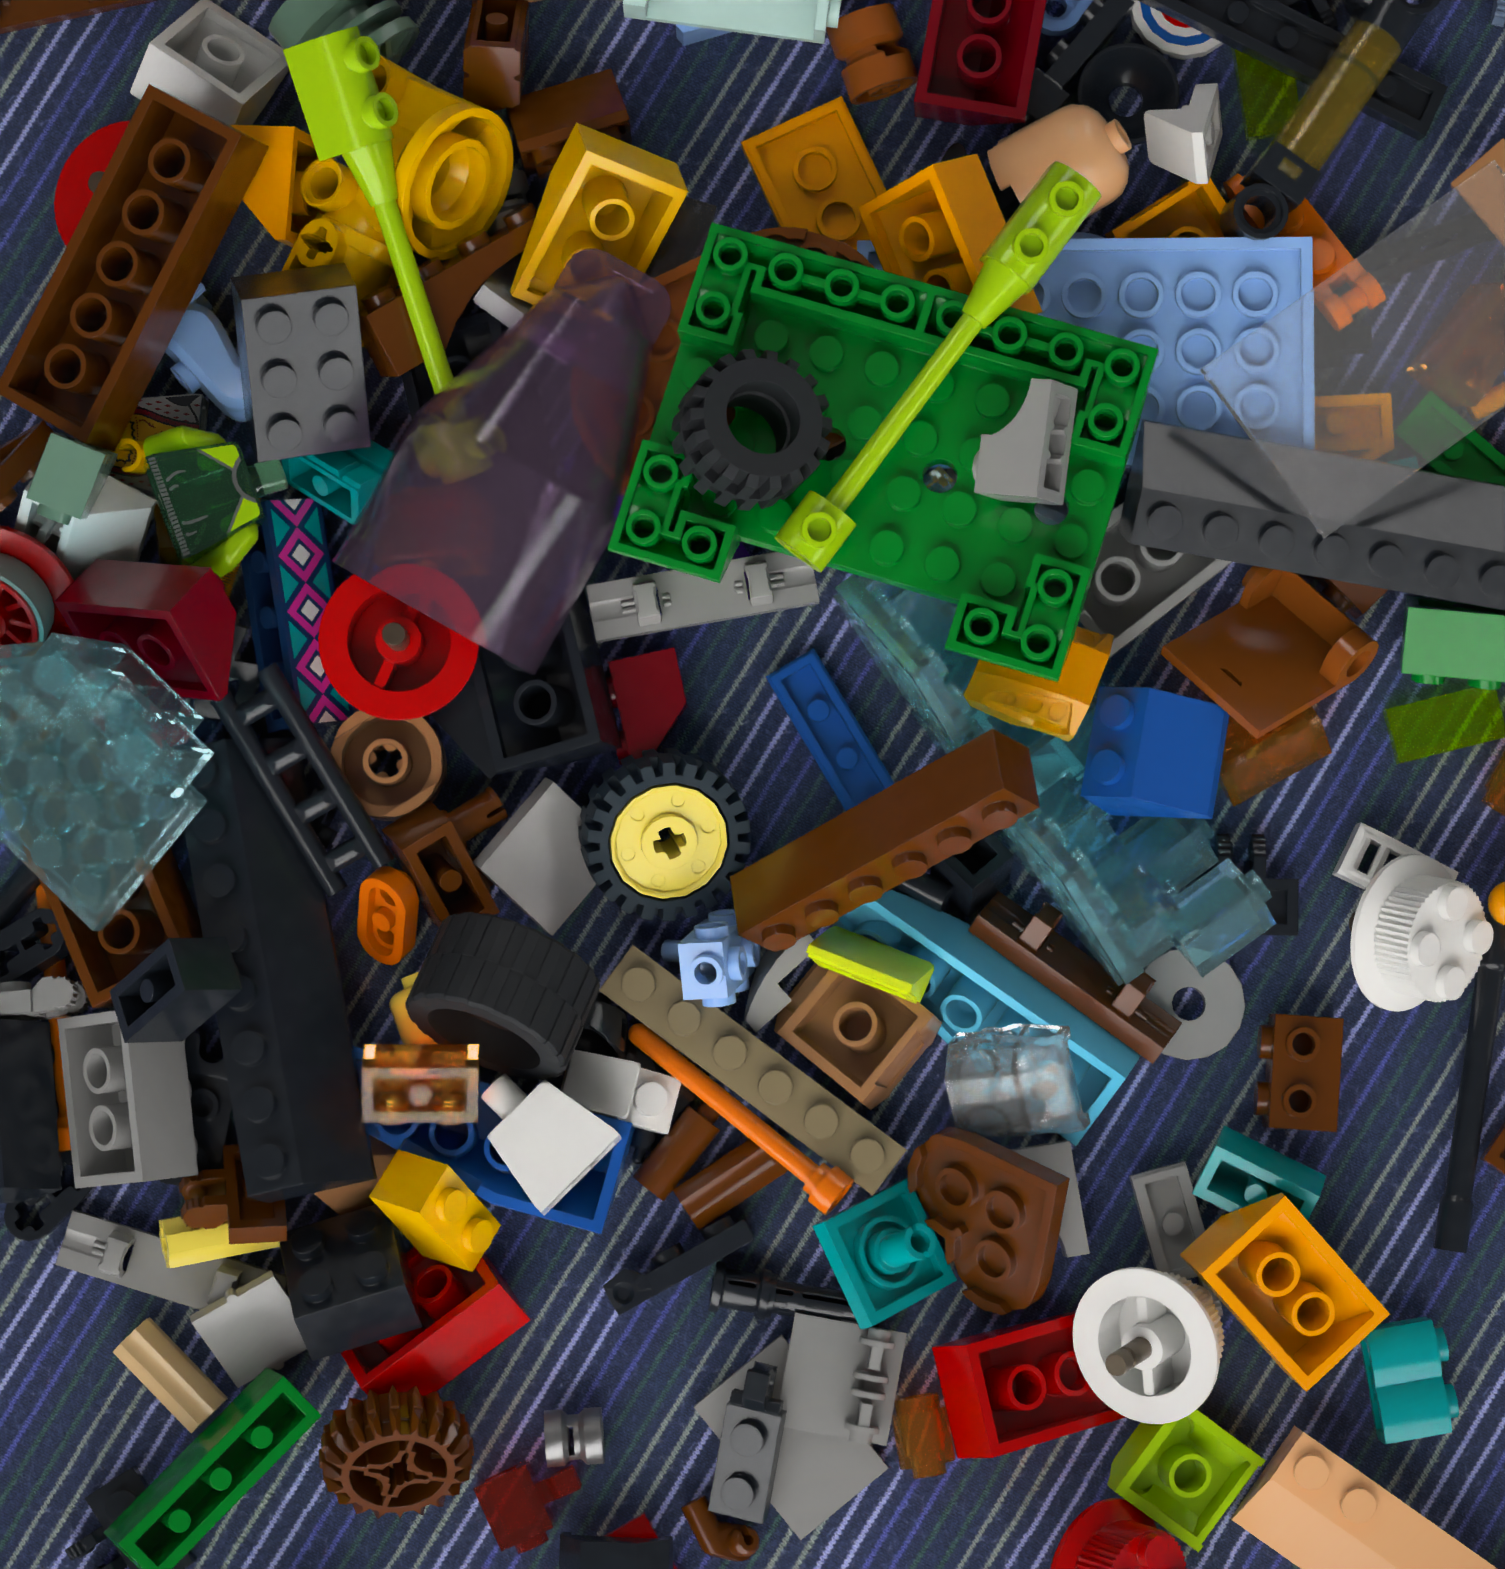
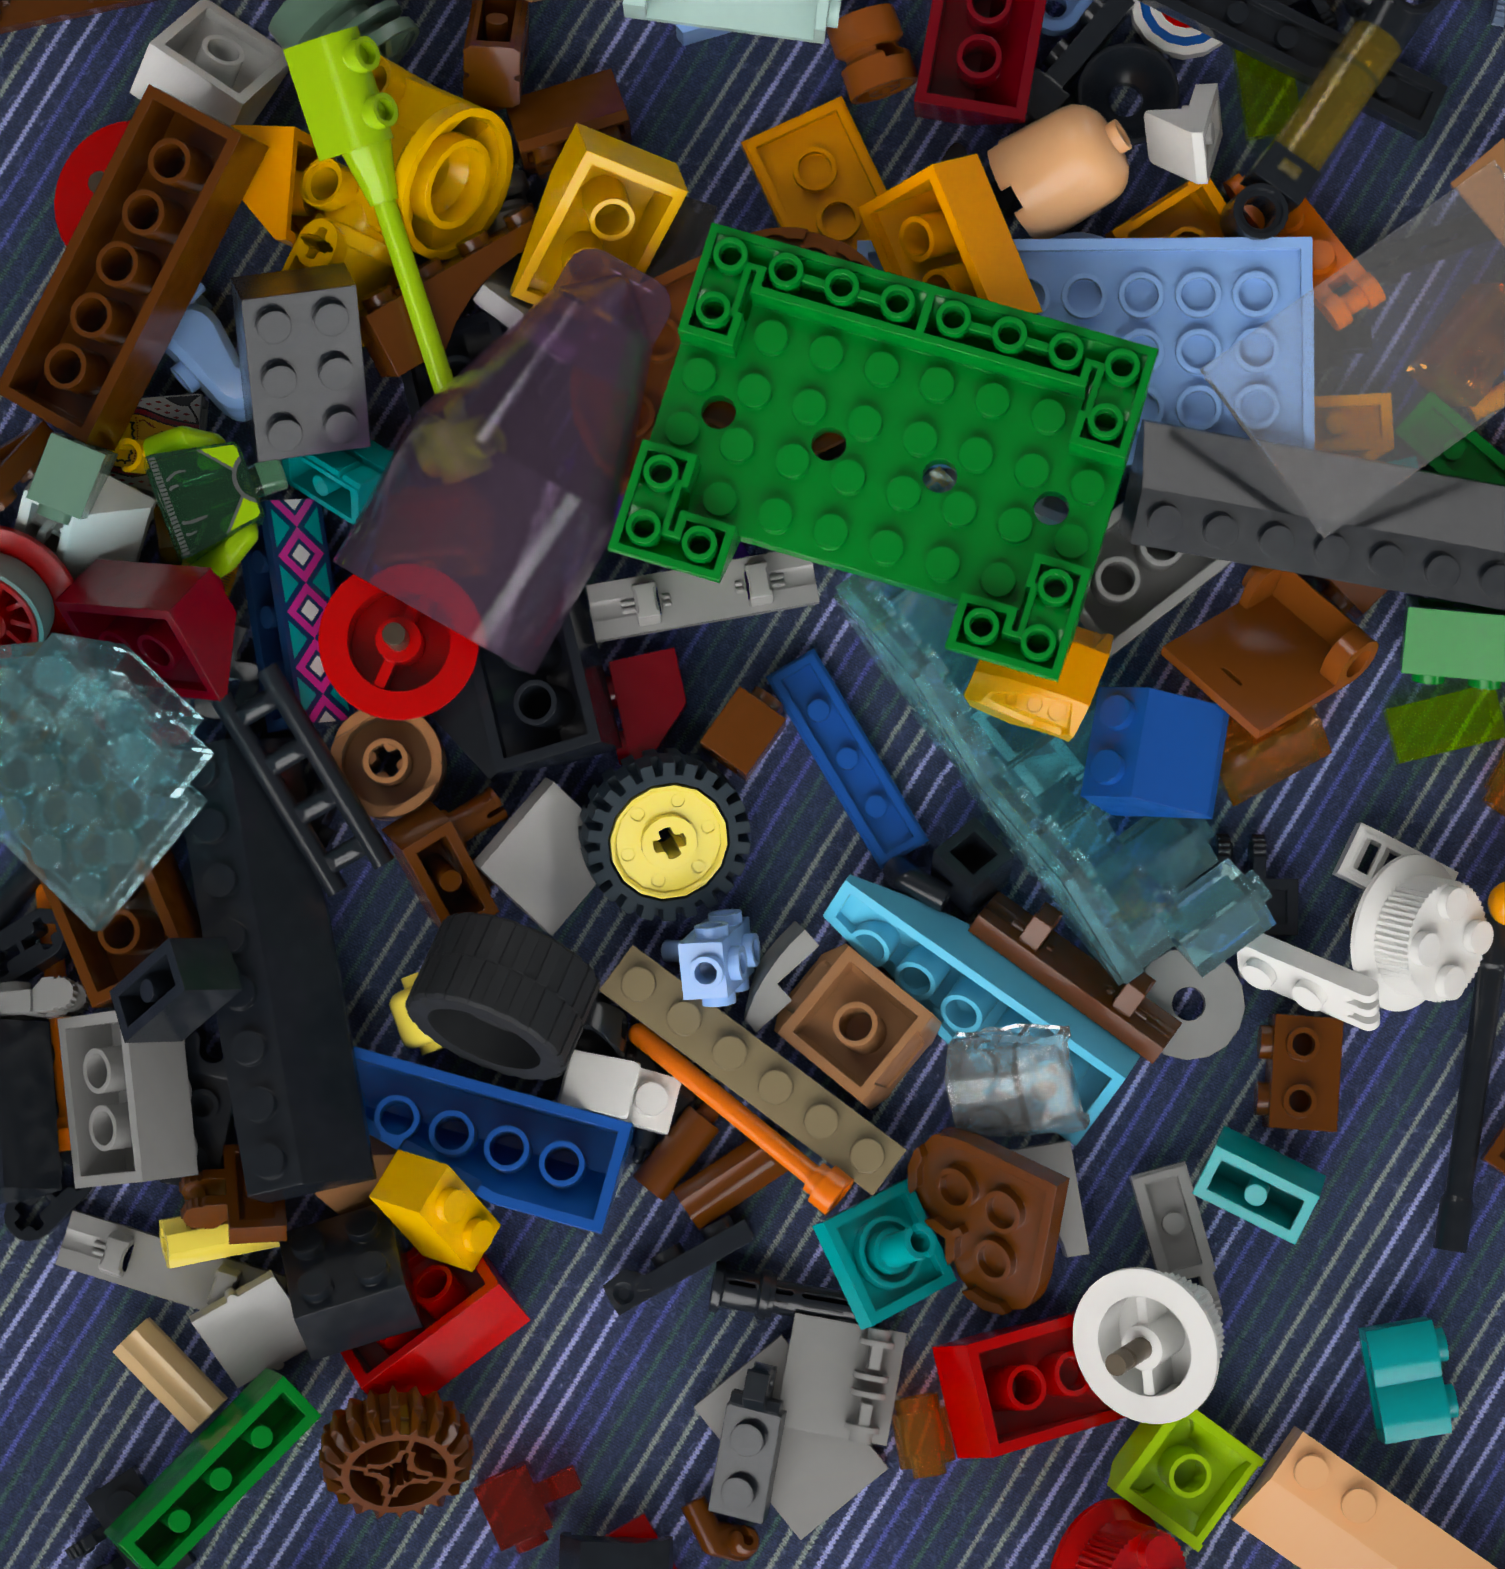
orange plate [357,866,419,965] -> none
clear orange brick [362,1044,479,1125] -> none
white torso [481,1073,622,1216] -> none
flat silver wheel [544,1407,605,1467] -> none
black tyre [671,349,832,511] -> none
reddish brown brick [730,728,1040,952] -> none
lime bar [774,161,1102,573] -> none
neon yellow slope [806,926,934,1004] -> none
light grey arch [972,378,1078,505] -> none
light orange slope [1180,1192,1390,1392] -> none
none -> reddish brown brick [700,686,786,782]
none -> white hinge [1236,926,1380,1031]

